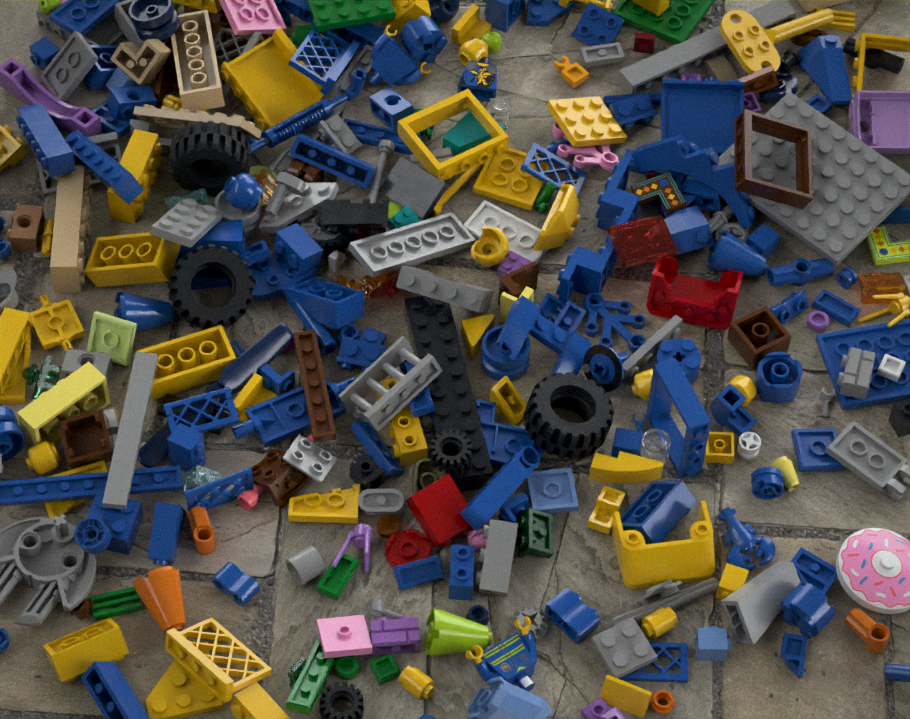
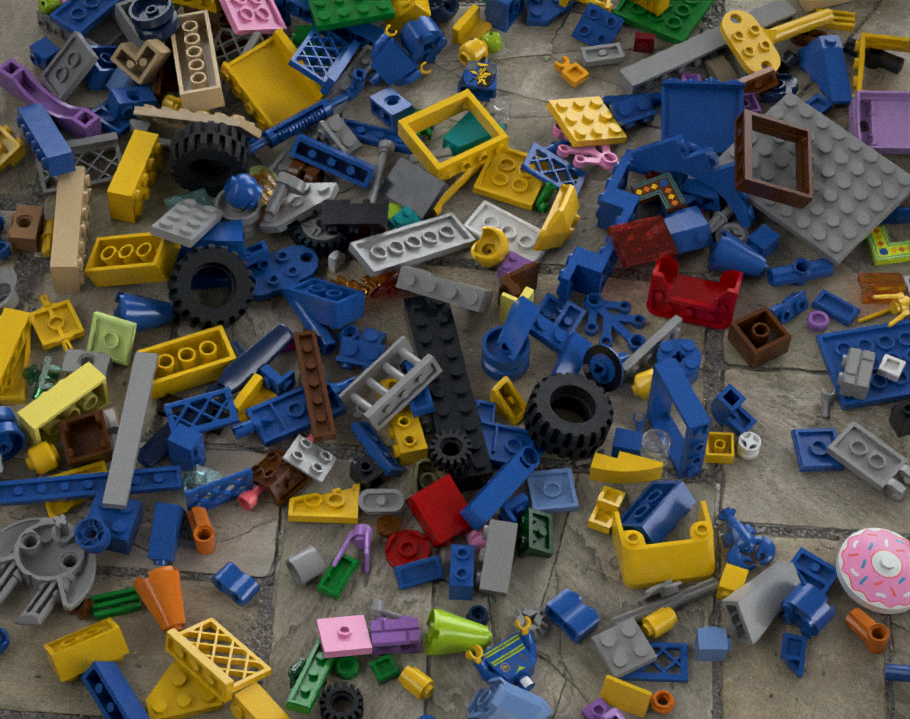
blue brick [65,130,144,204] -> none
blue brick [274,223,323,274] -> none
yellow slope [461,314,495,359] -> none
yellow head [726,375,757,407] -> none
blue wheel [751,467,784,500] -> none
blue brick [755,352,803,403] -> none
light yellow cone [771,456,800,491] -> none
blue bush [836,267,858,289] -> none

